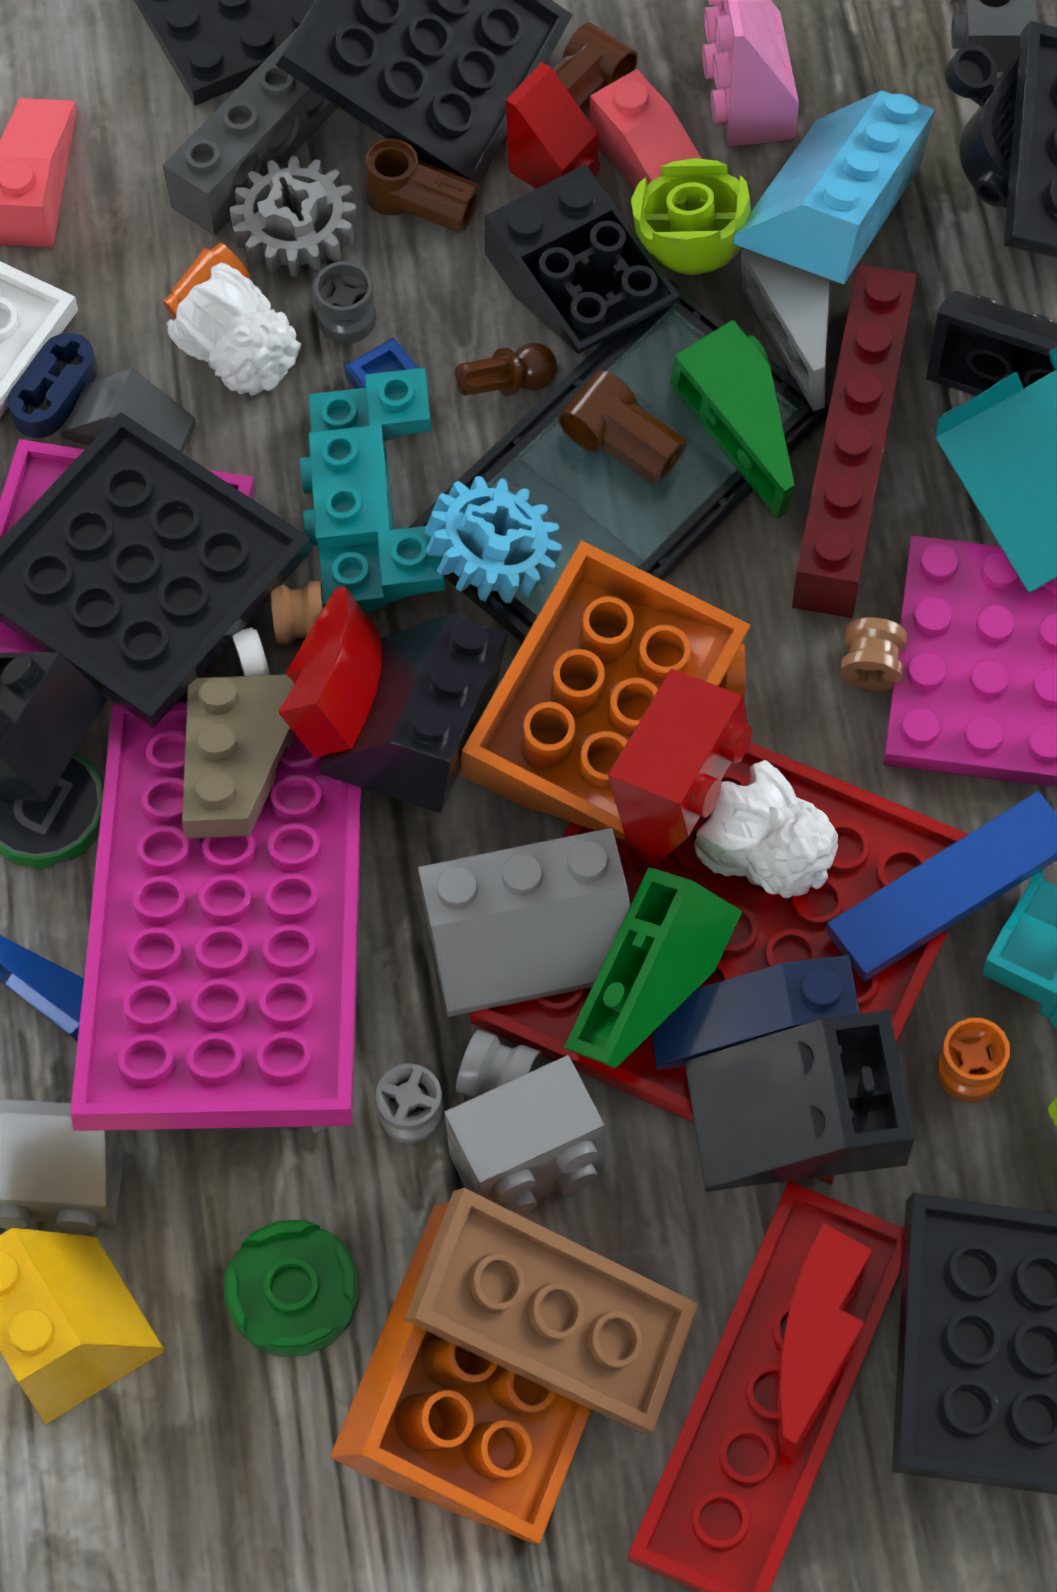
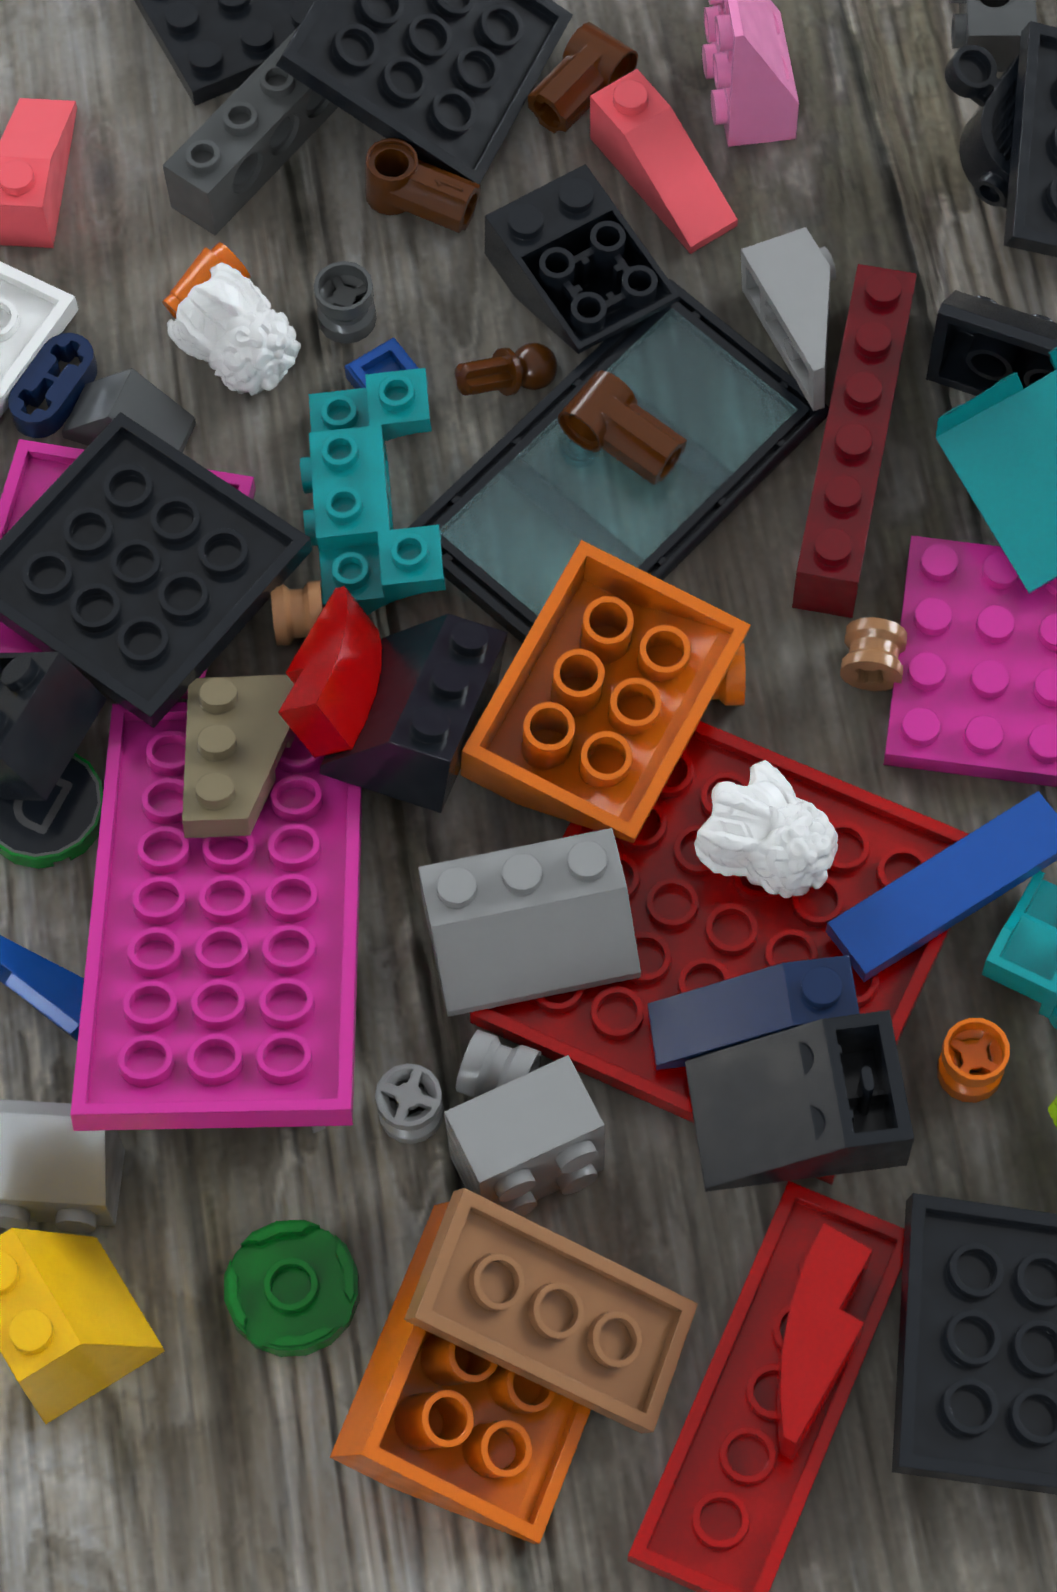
light grey gear [230,156,358,277] -> none
white tile [232,627,270,676] -> none
medium azure gear [424,476,562,603] -> none
red slope [506,62,600,189] -> none
green slope [564,867,742,1068] -> none
red slope [608,668,752,875] -> none
lime cylinder [631,158,751,275] -> none
green slope [669,320,795,519] -> none
medium azure slope [733,90,935,285] -> none

